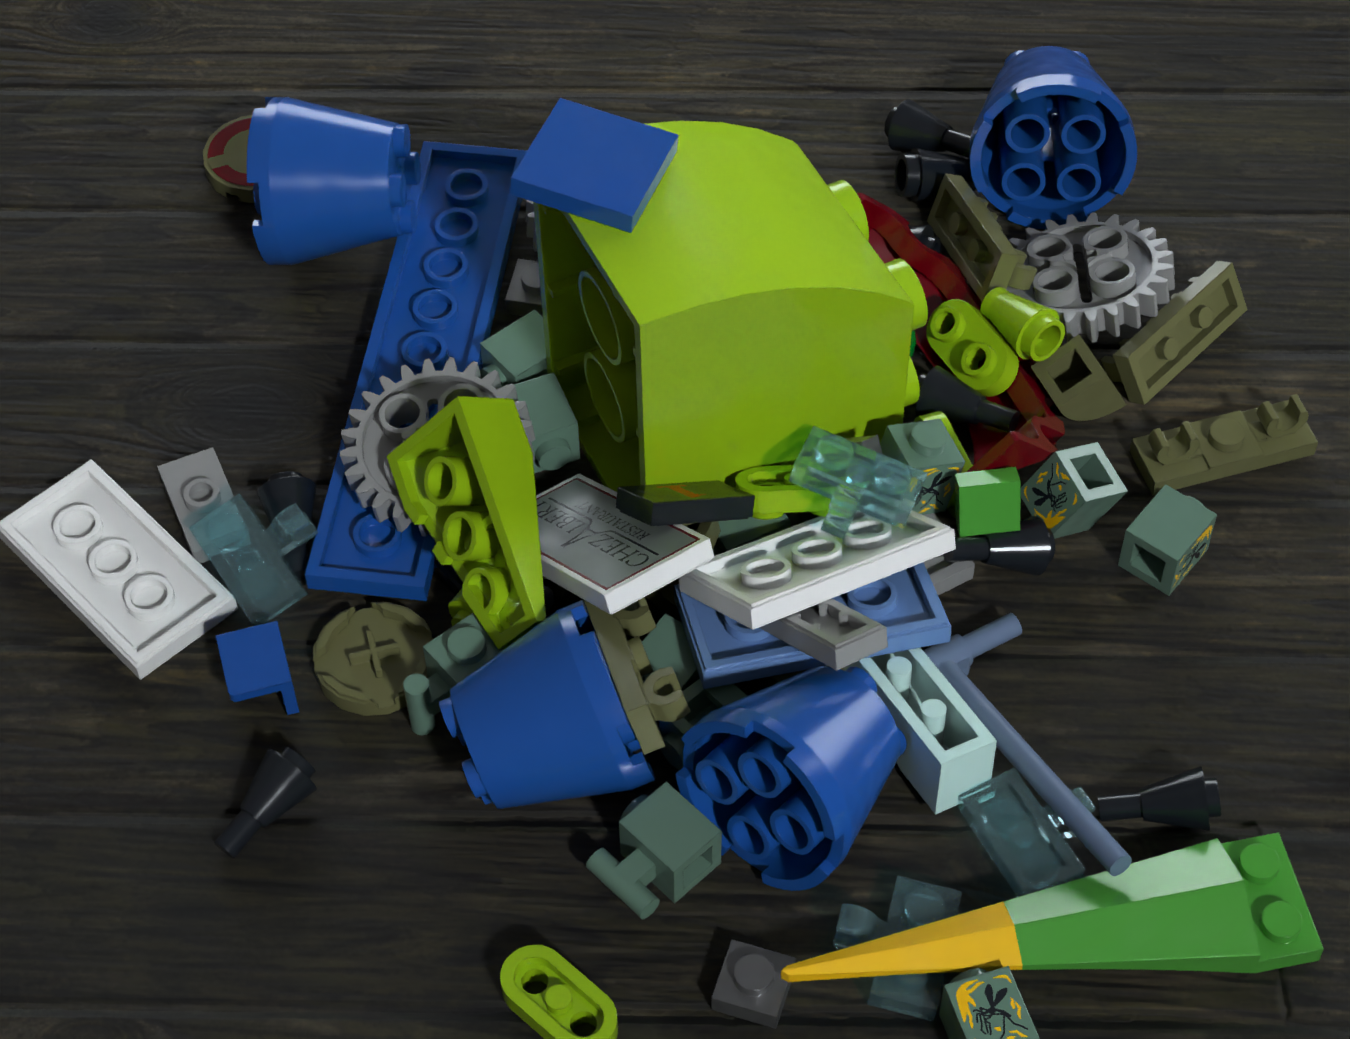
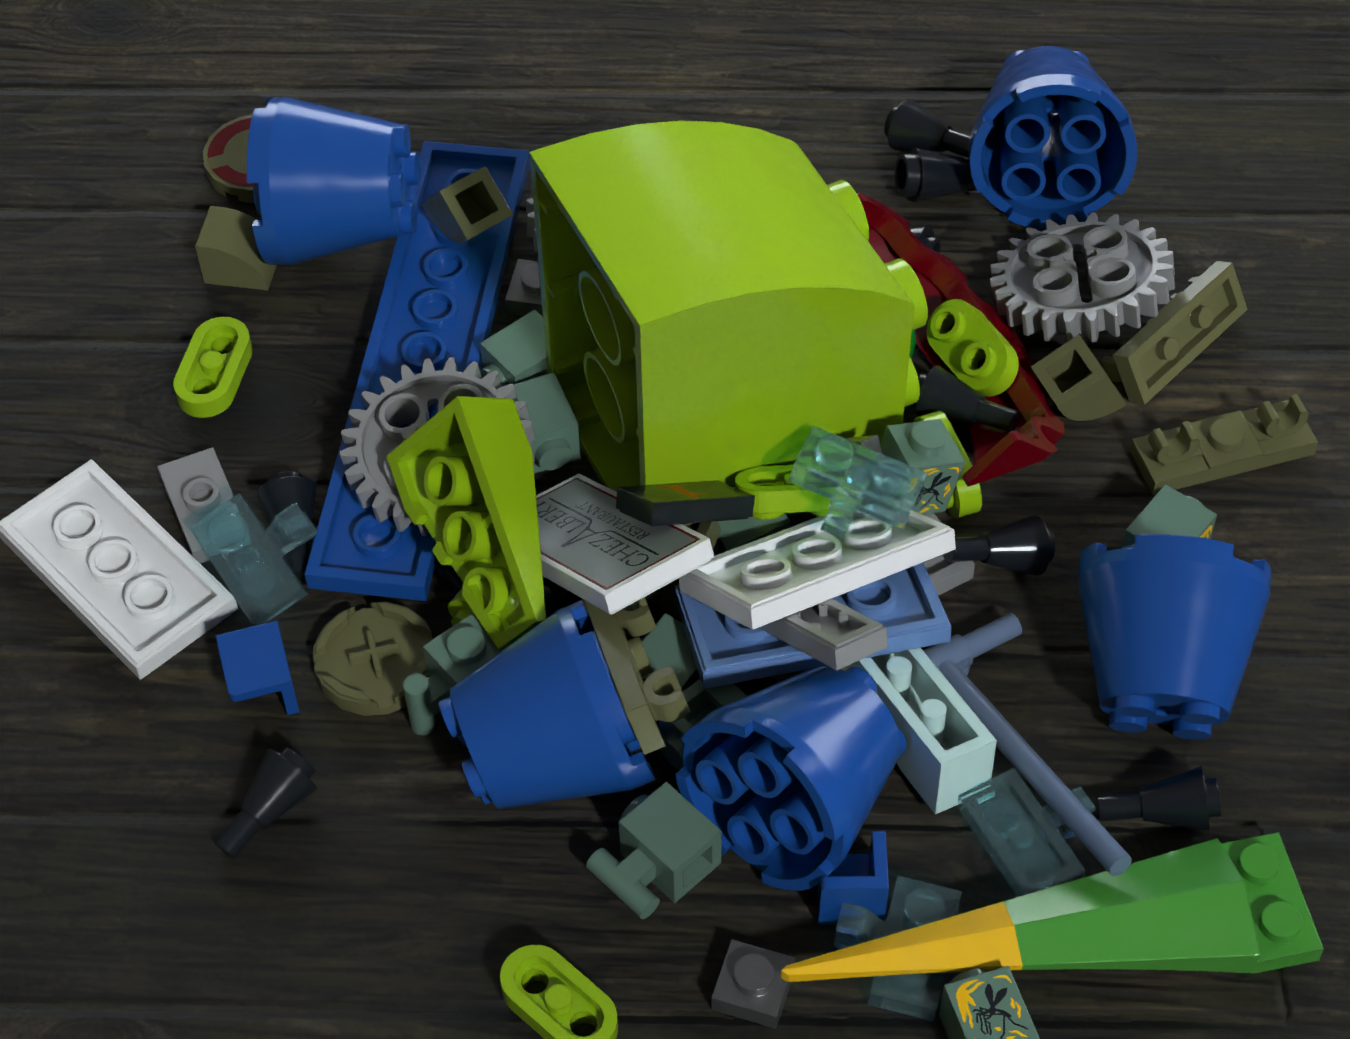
blue tile [510,98,679,233] -> none
olive plate [927,173,1037,302] -> none
bright green tile [955,467,1021,537] -> none
lime cone [980,287,1065,361] -> none
sand green brick [1021,442,1128,539] -> none
none -> lime plate [173,317,252,418]
none -> olive brick [195,206,277,291]
none -> olive brick [421,166,513,243]
none -> blue panel [817,831,889,925]
none -> blue cone [1078,534,1272,740]

